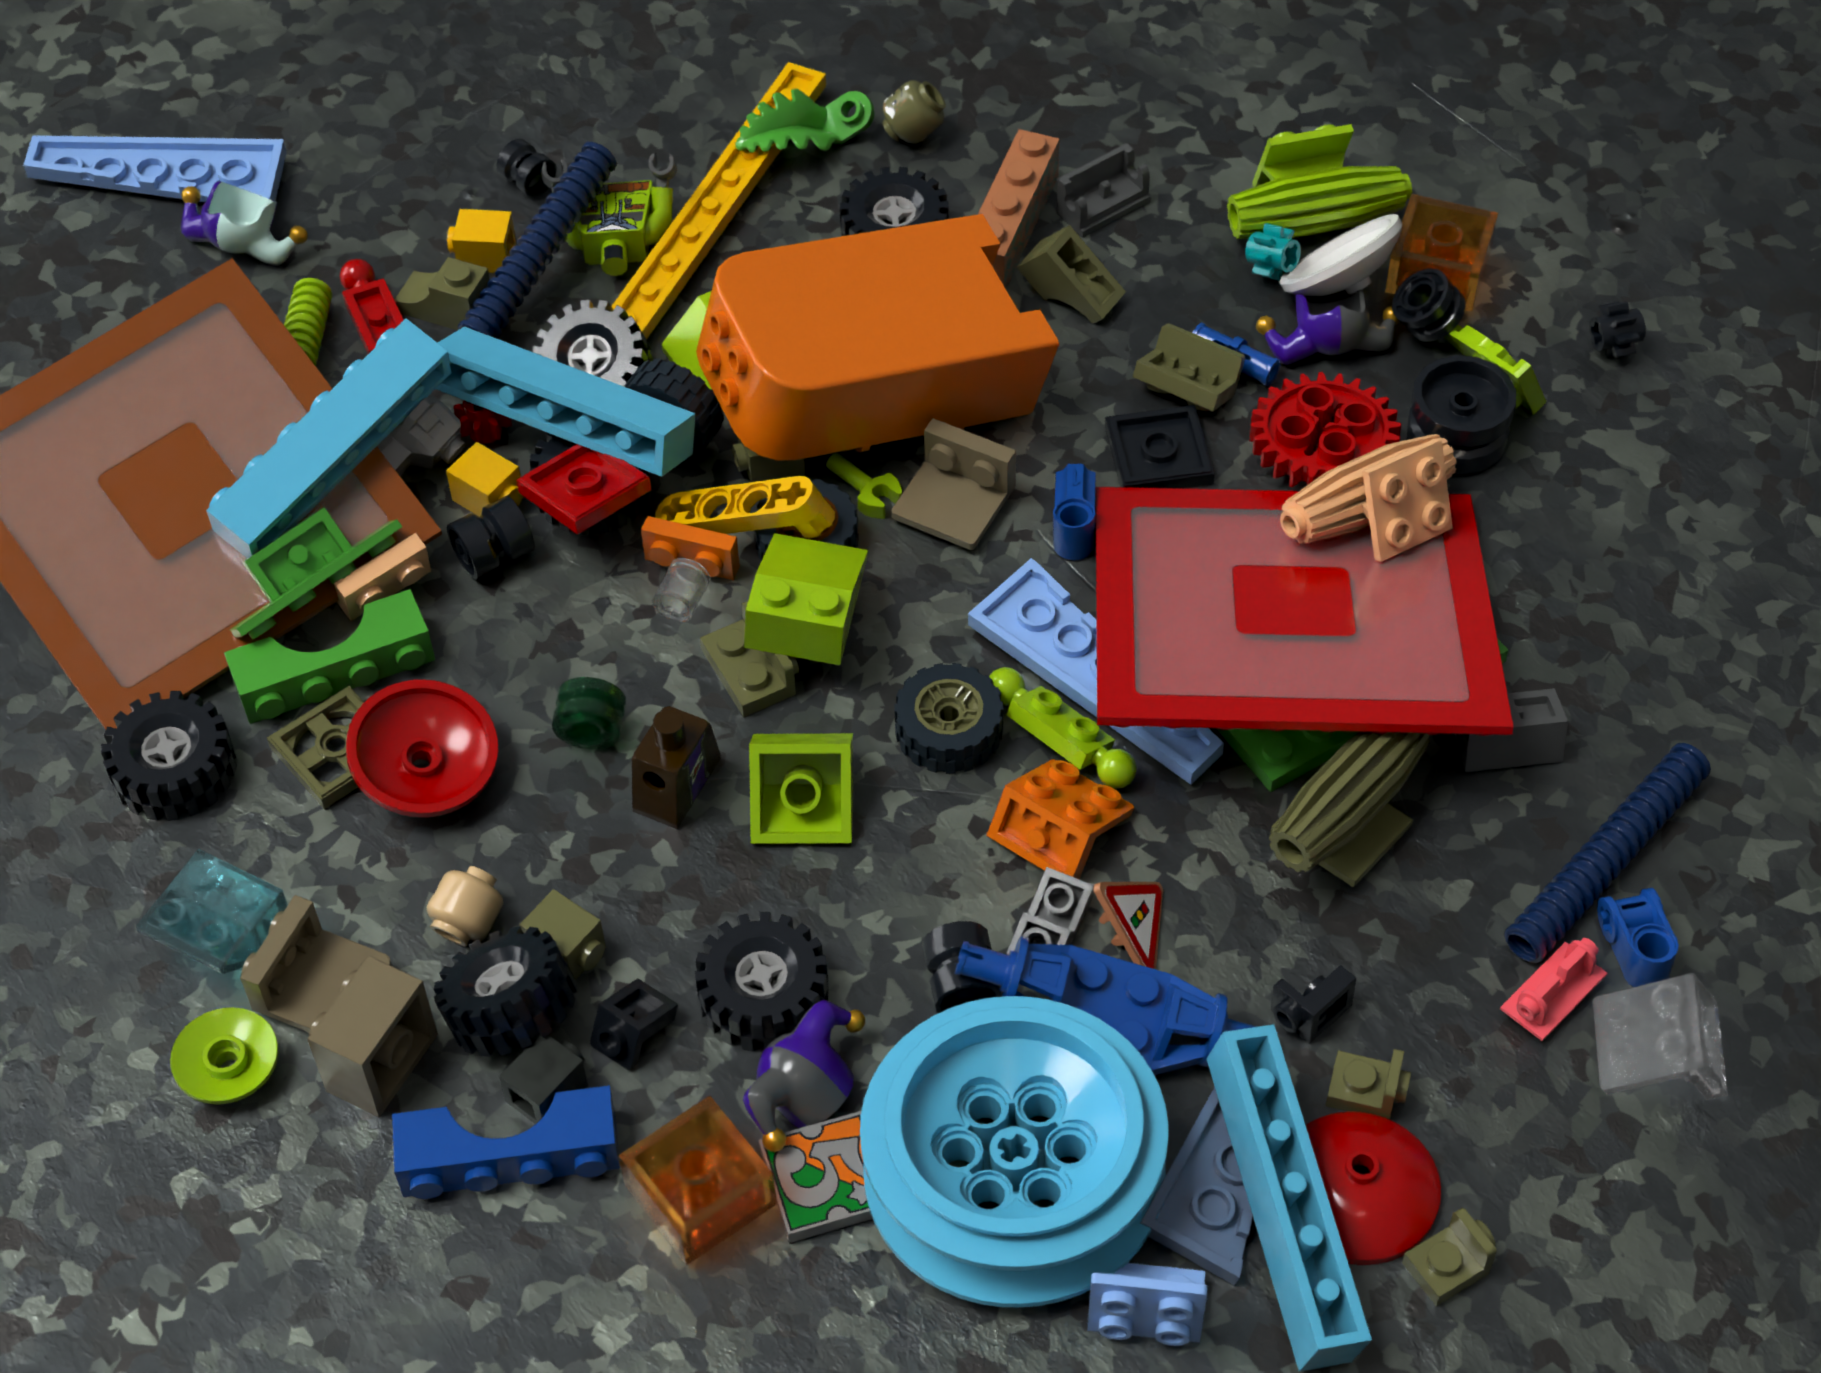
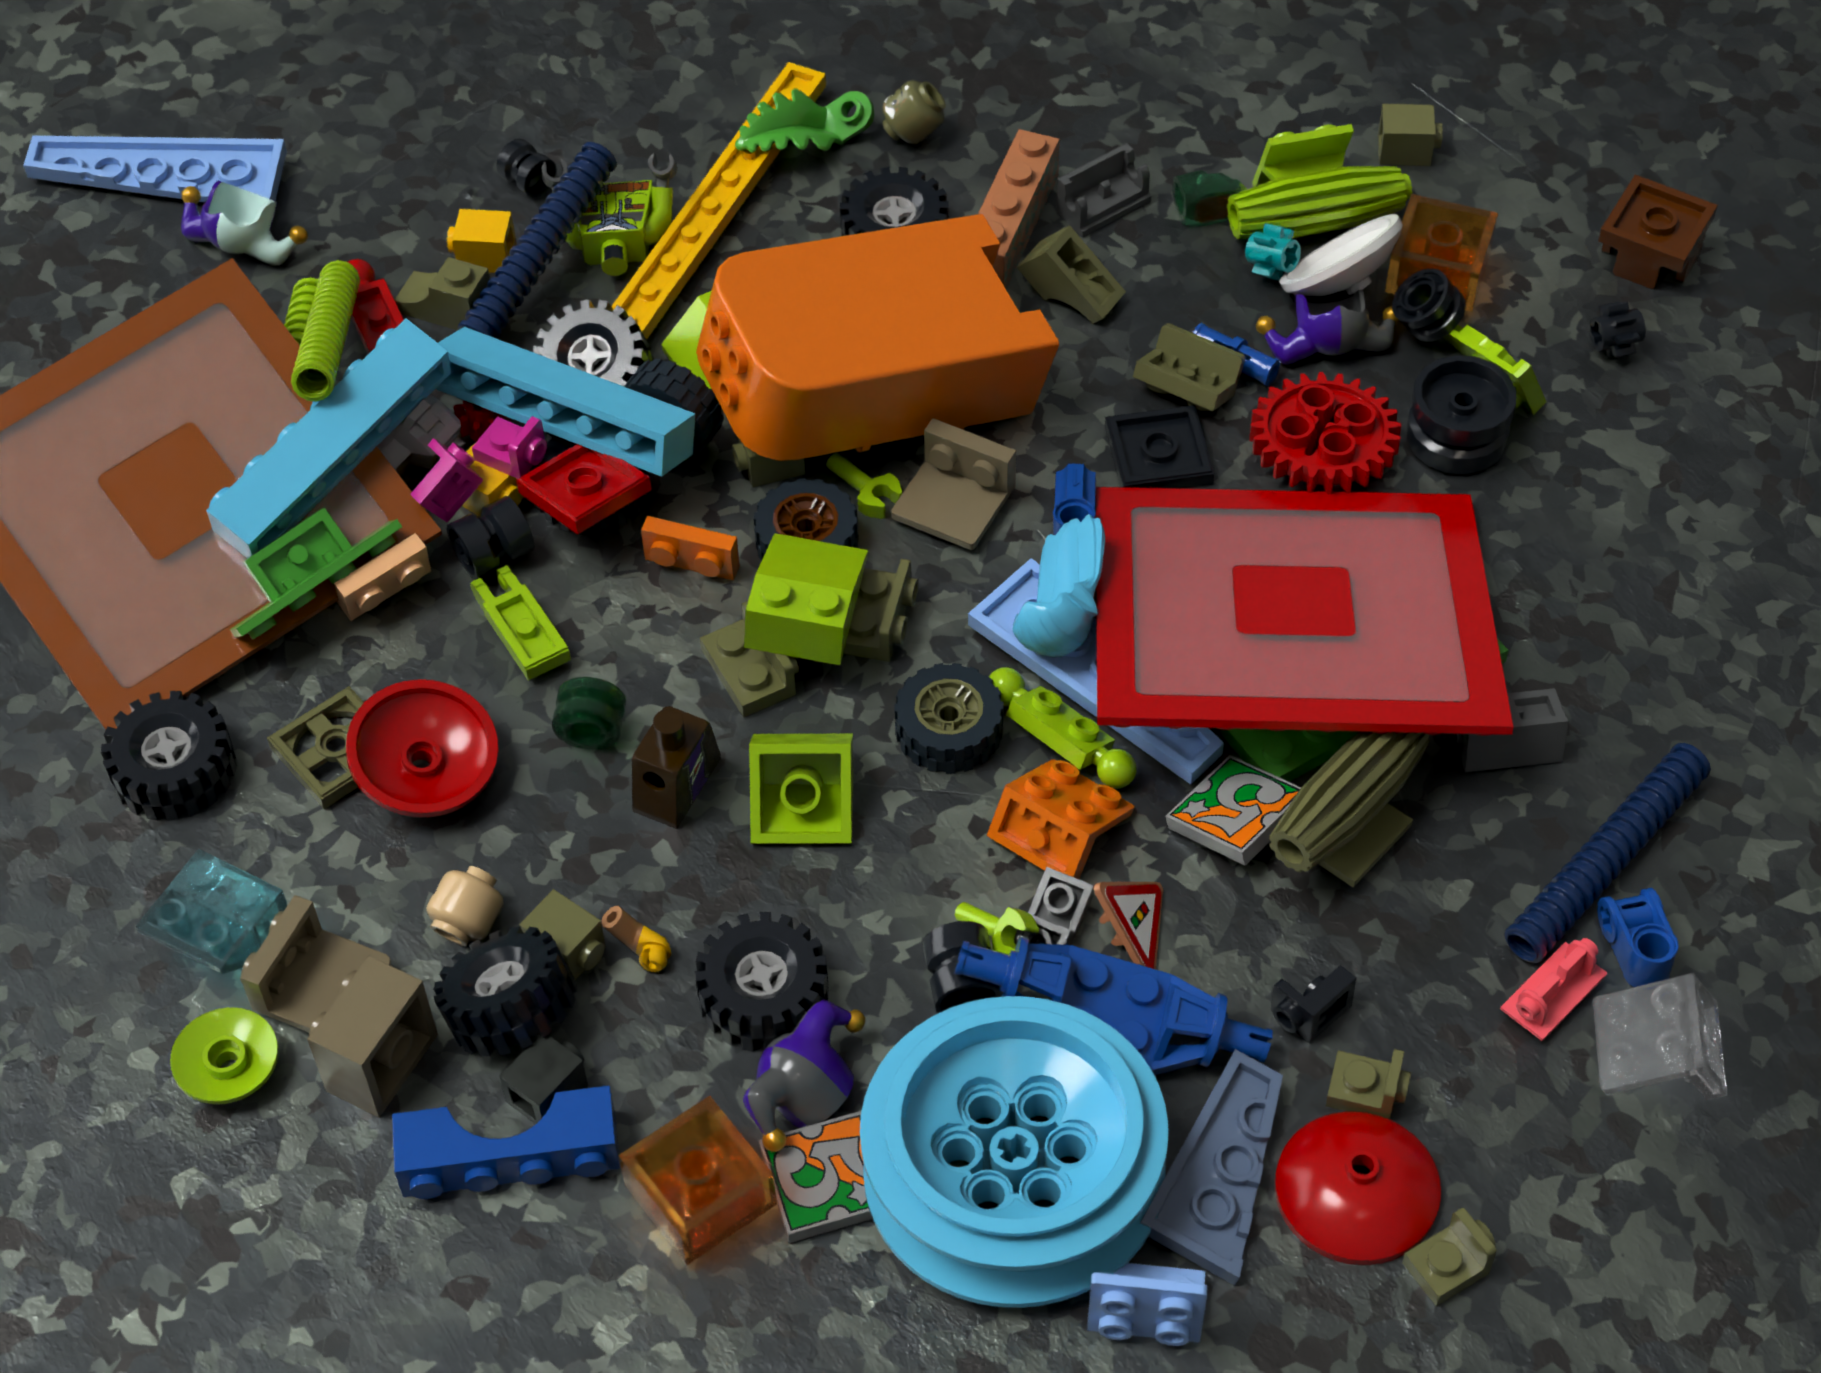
bright green arch [224,589,435,724] -> none
black bracket [590,978,679,1070] -> none
clear beam [652,558,710,622] -> none
yellow beam [655,476,835,538] -> none
medium azure brick [1207,1024,1372,1372] -> none
light nougat plate [1280,434,1457,562] -> none
none -> lime piece [291,260,360,401]
none -> dark pink bracket [410,438,483,523]
none -> lime hinge [470,565,571,681]
none -> dark pink bracket [472,416,547,479]
none -> arm [602,906,671,972]
none -> olive bracket [843,559,919,662]
none -> lime bar [955,902,1039,955]
none -> medium azure hair [1012,514,1105,657]
none -> tile [1165,755,1301,865]
none -> clear green rock [1172,170,1247,227]
none -> olive brick [1378,104,1443,166]
none -> reddish brown panel [1598,174,1718,289]

